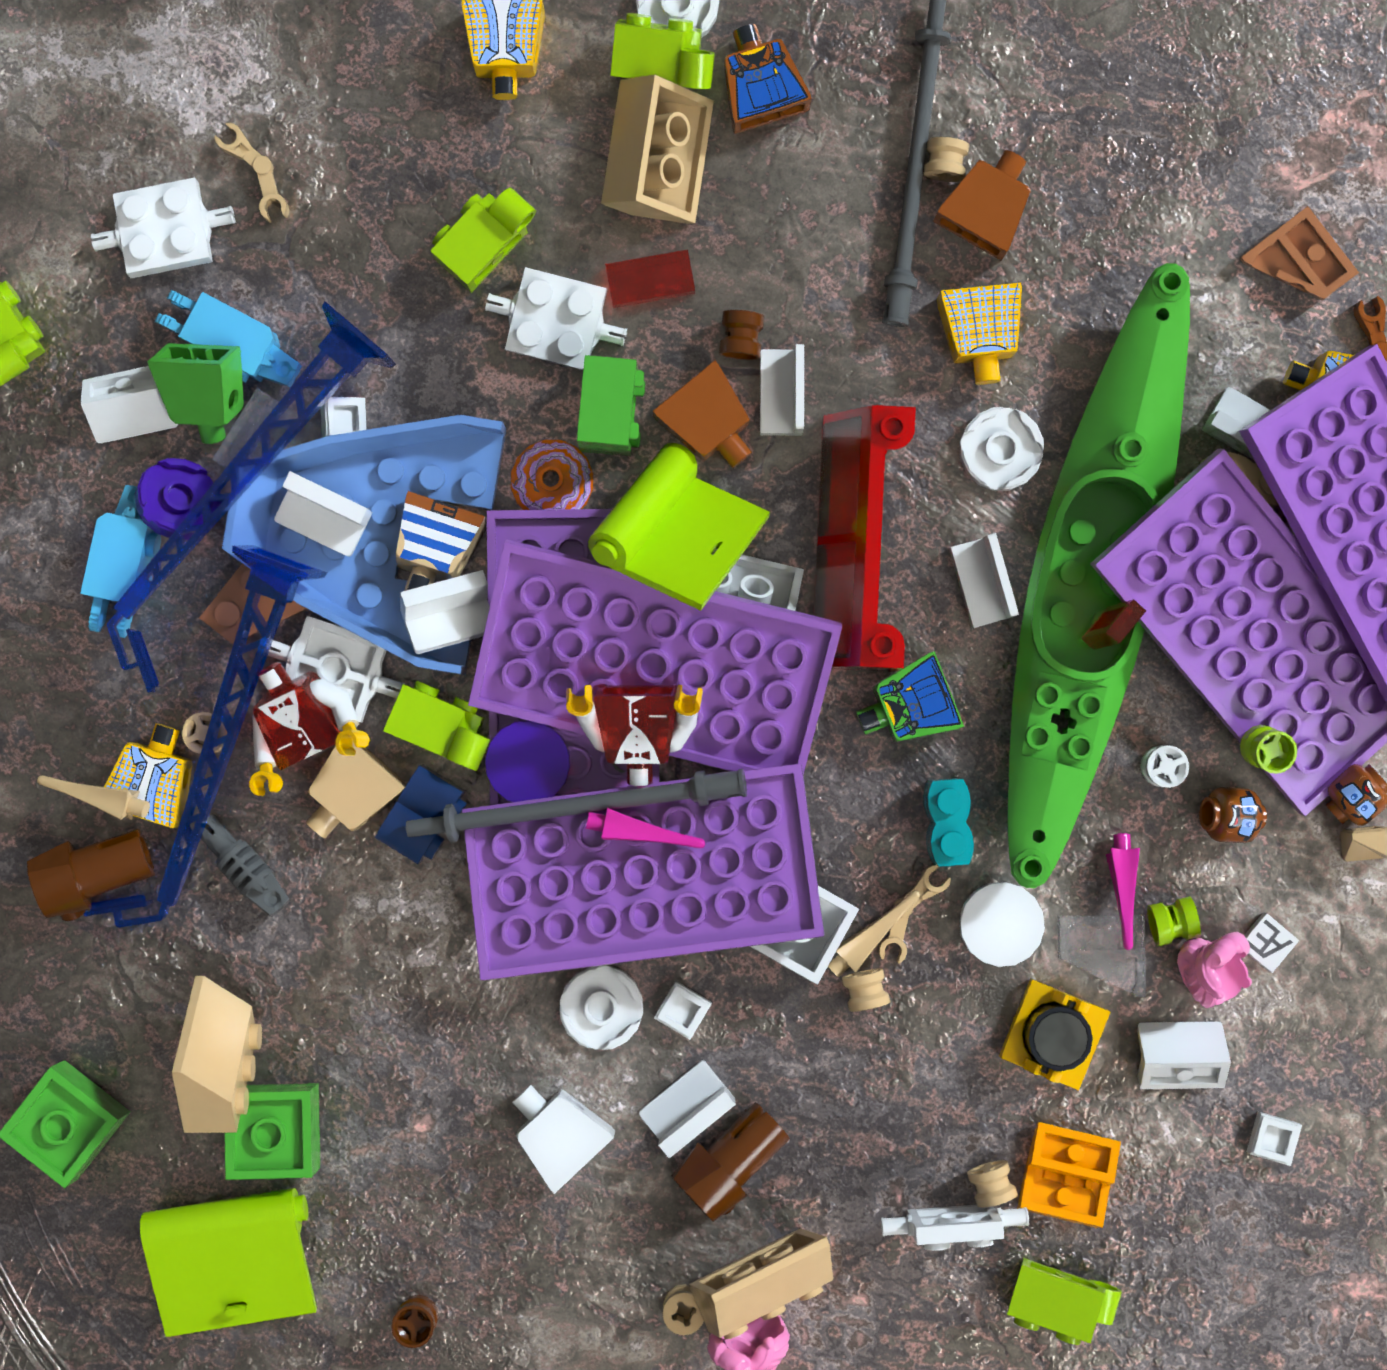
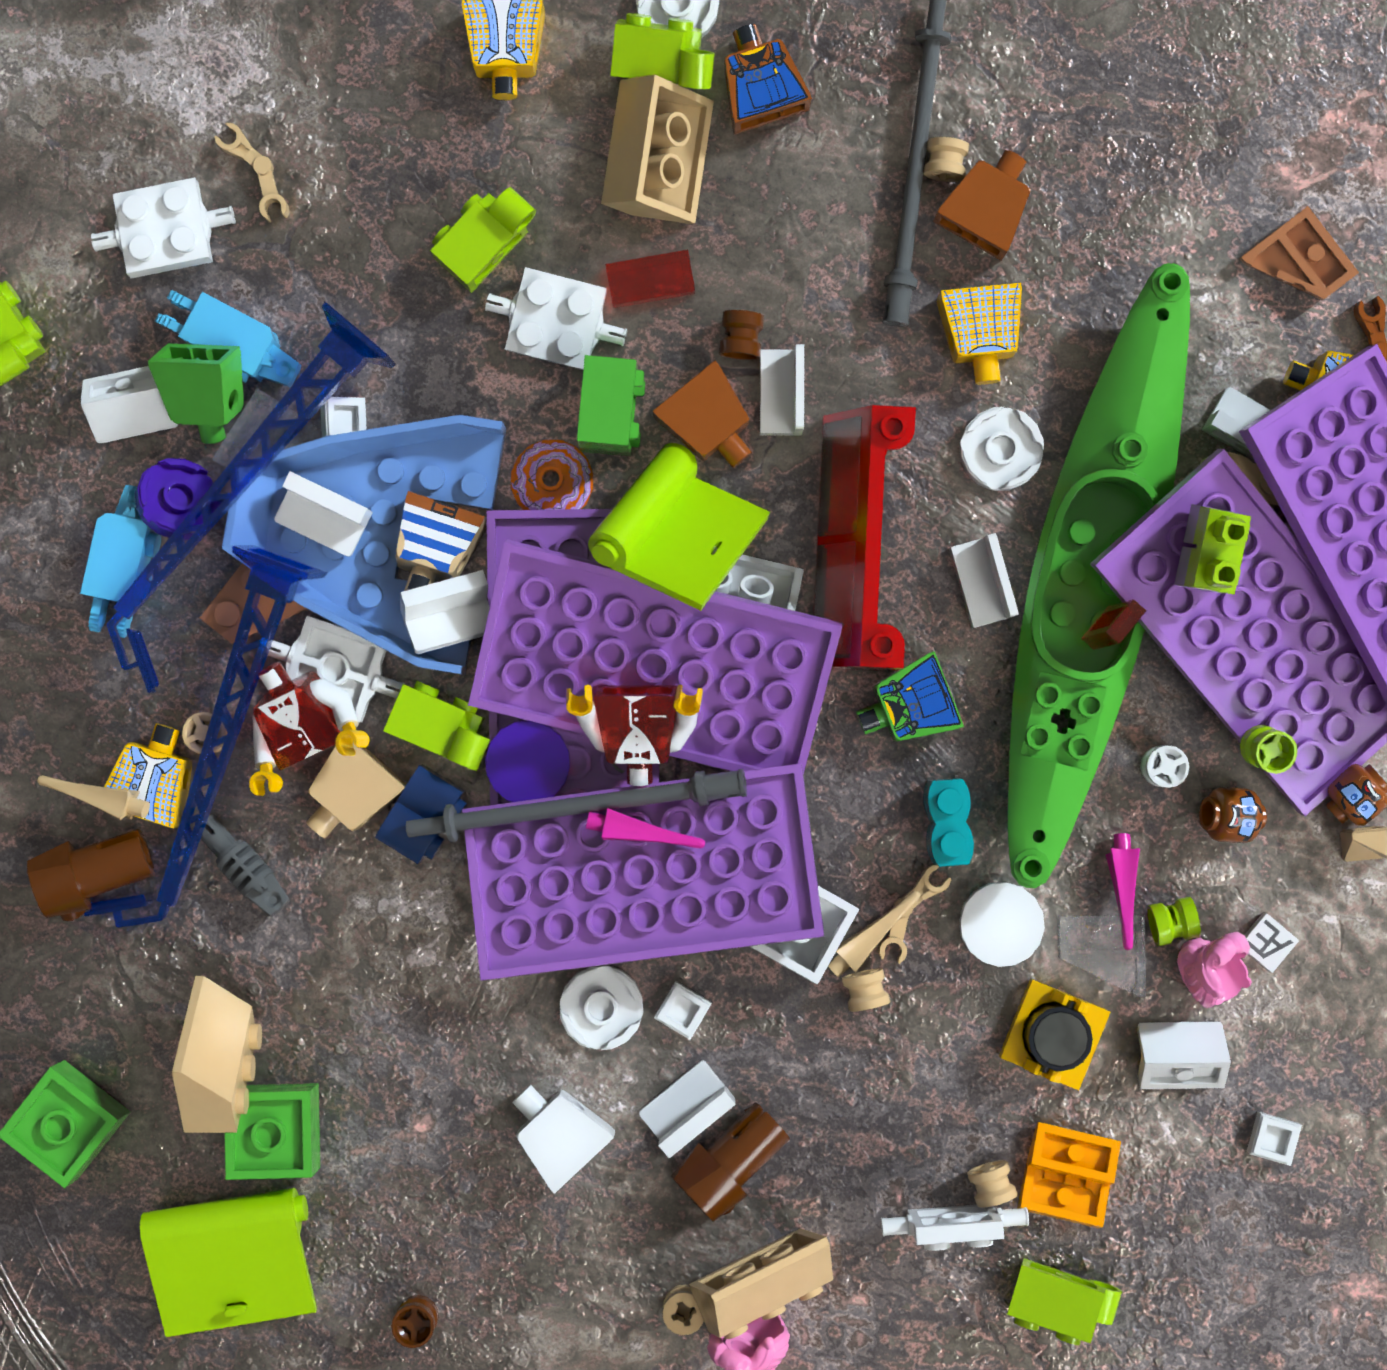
none -> lime hips [1174,504,1251,595]

